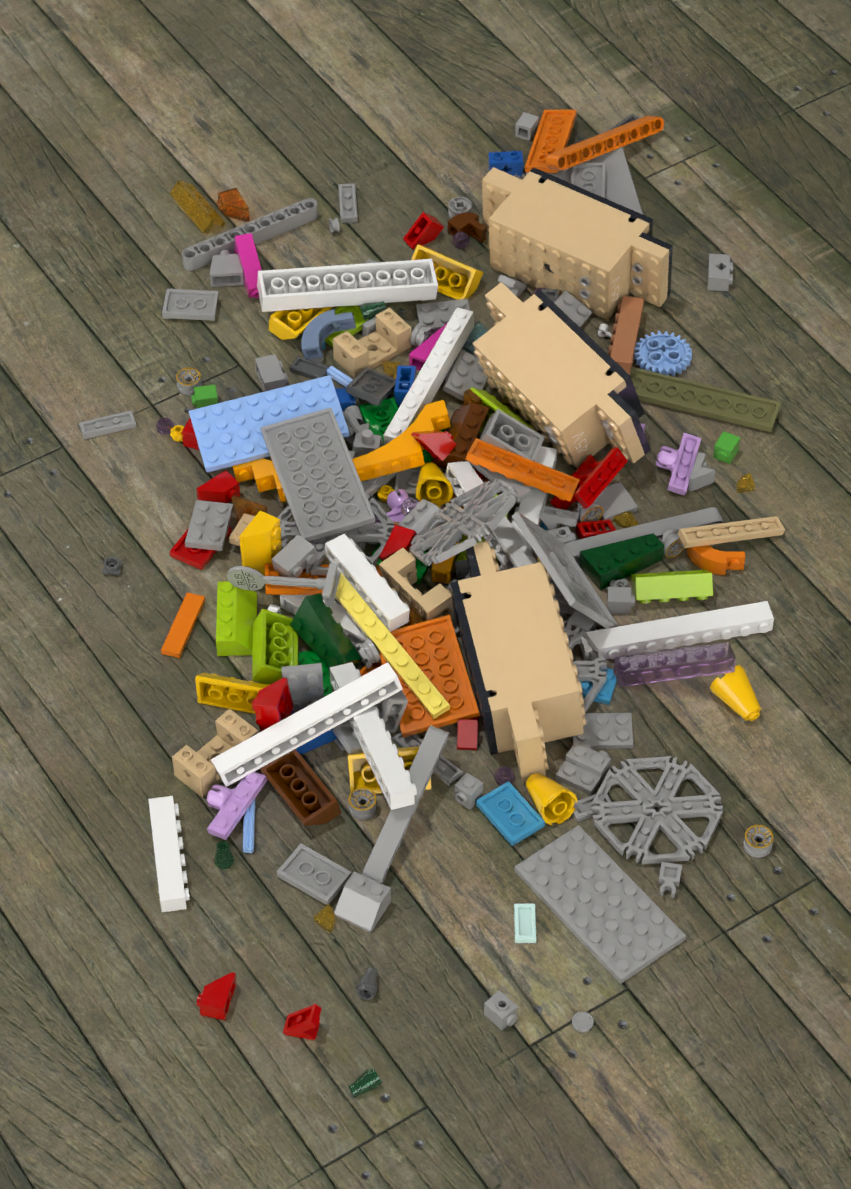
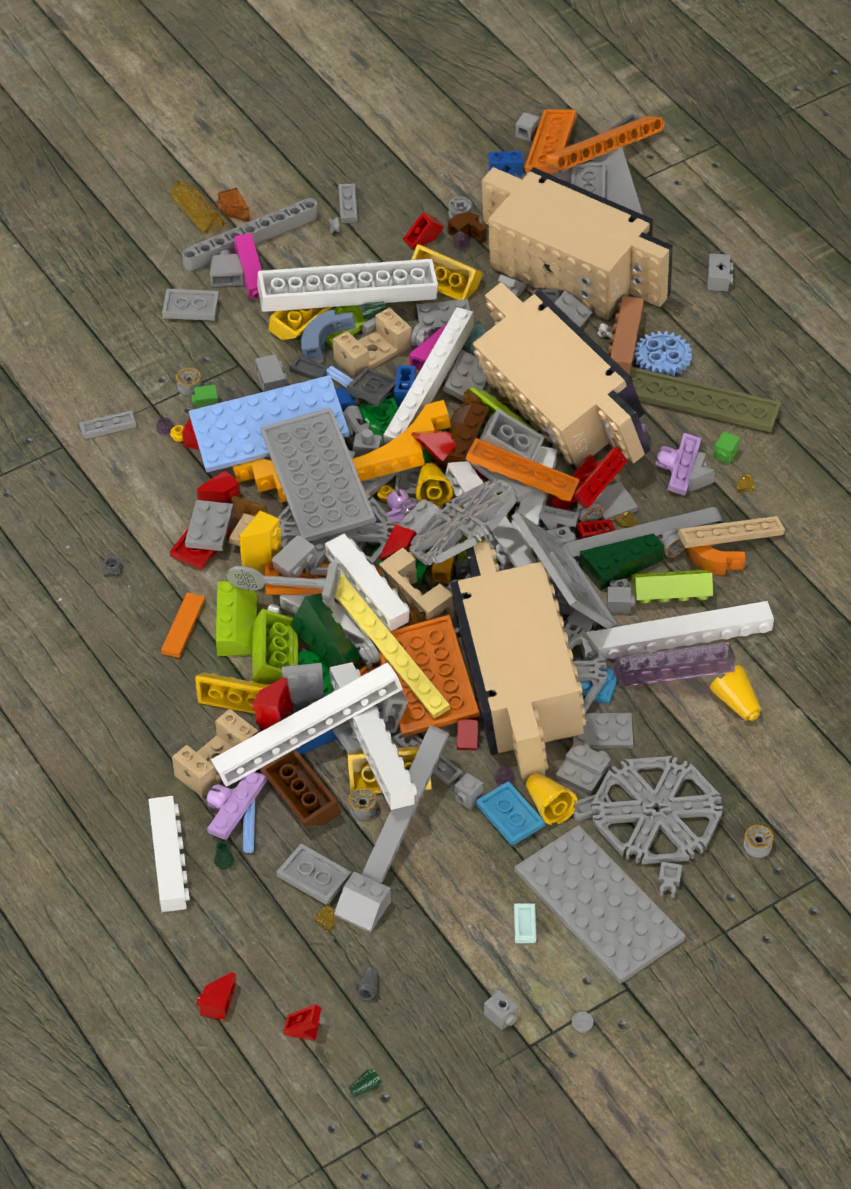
clear yellow tile [382,361,400,379] -> none

